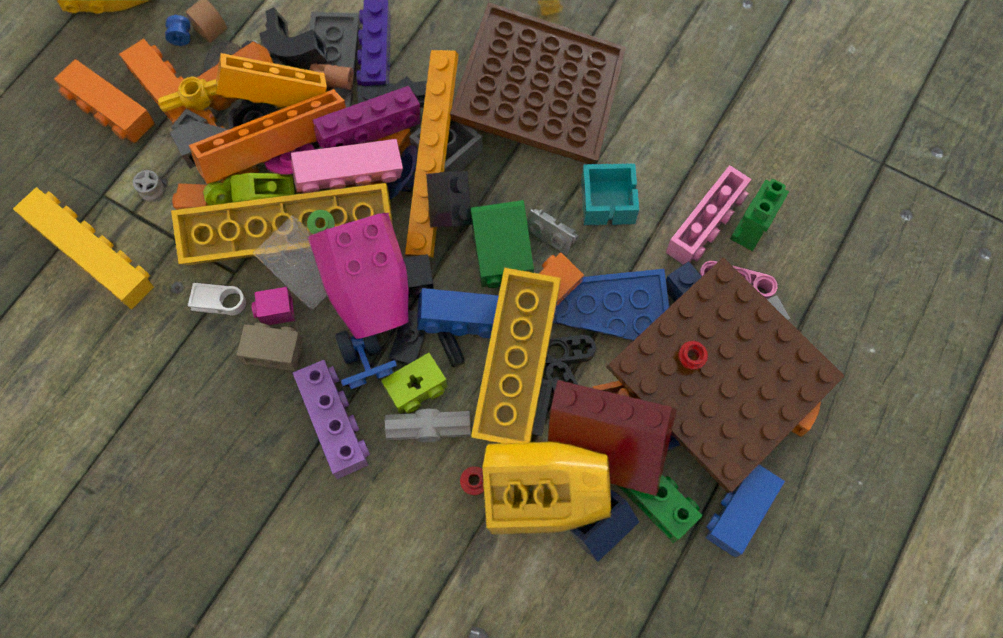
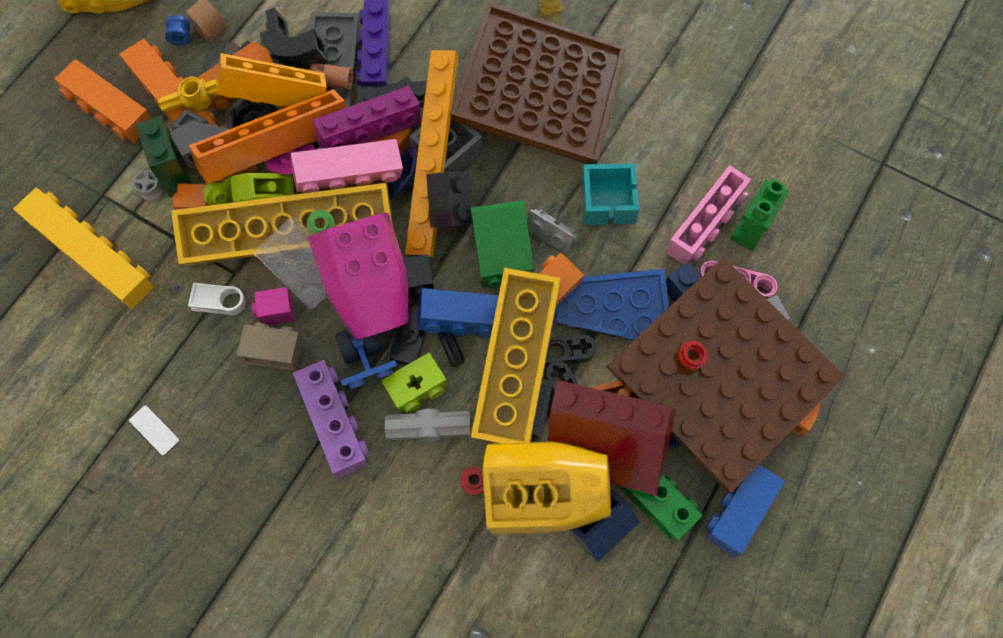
none -> white sticker [129,406,179,455]
none -> dark green brick [136,116,192,197]

